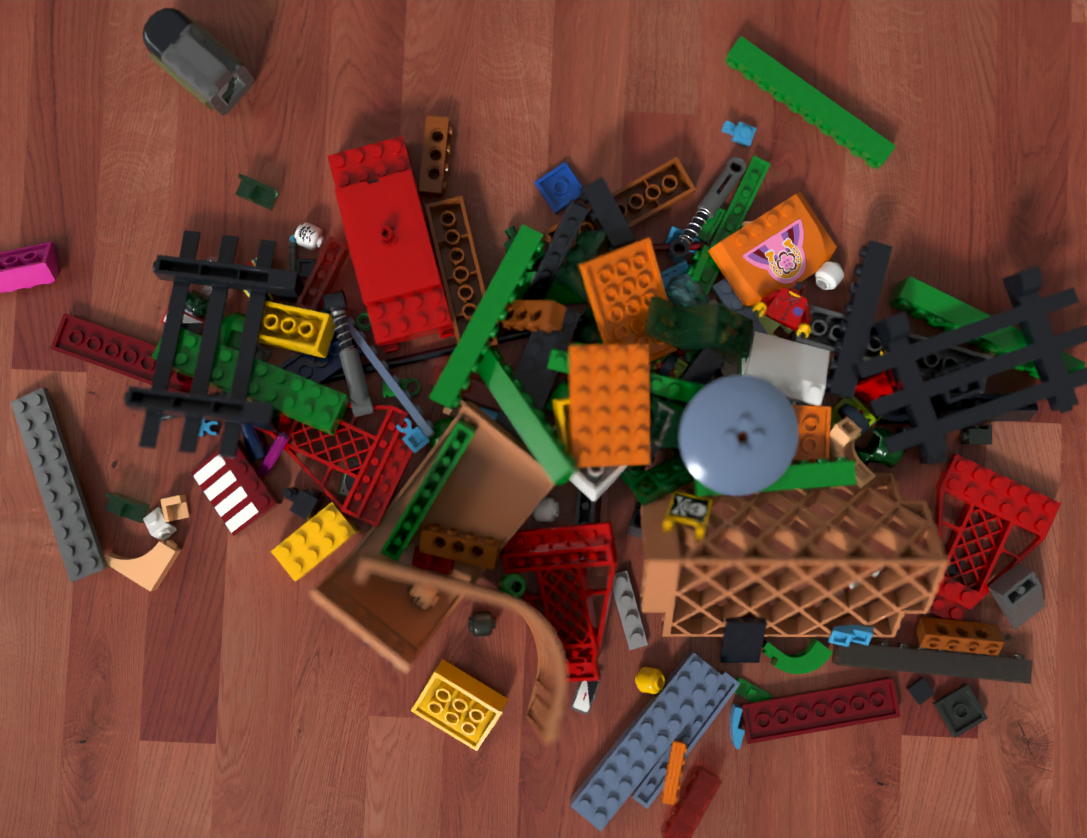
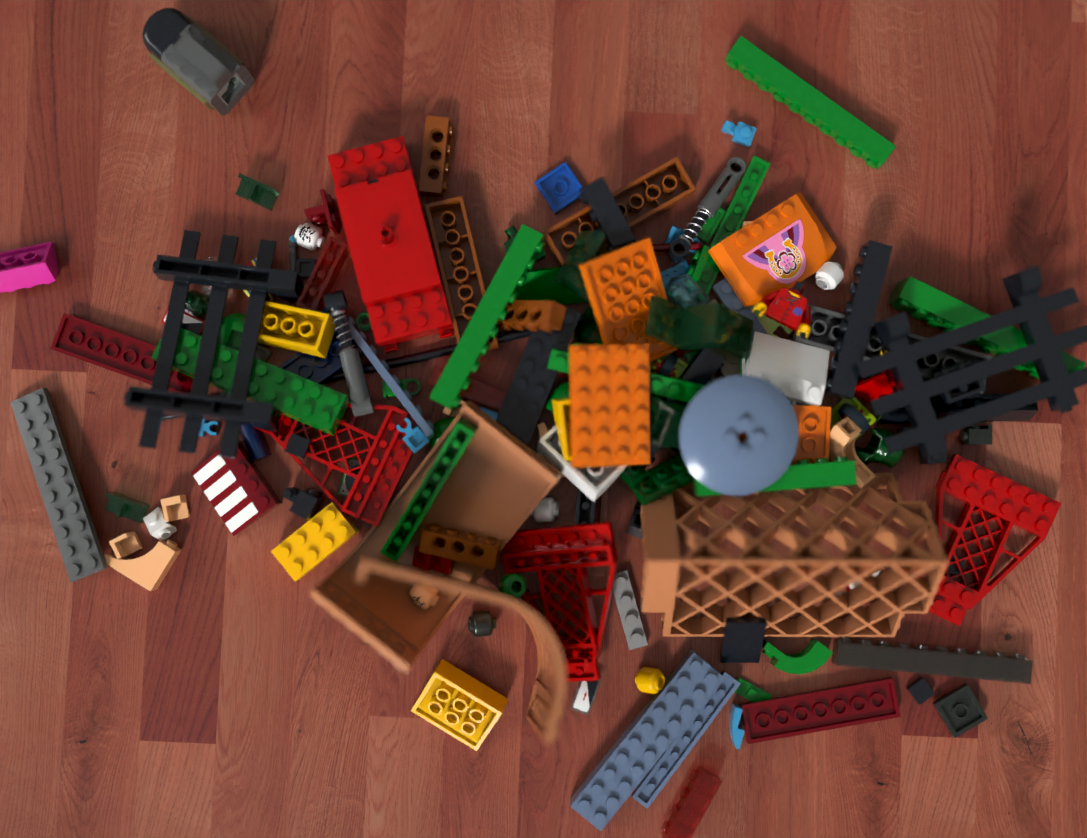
magenta axle [258,432,289,476] -> none
green brick [477,348,580,486] -> none
black tile [522,199,589,301] -> none
orange piece [661,739,687,805] -> none
flag [663,491,713,539] -> none
dark azure slope [828,625,873,647] -> none
dark orange brick [916,617,1004,655] -> none
dark grey slope [988,563,1045,630] -> none
none -> light nougat panel [109,531,143,559]
none -> black tile [285,433,311,459]
none -> dark red bracket [304,189,341,235]

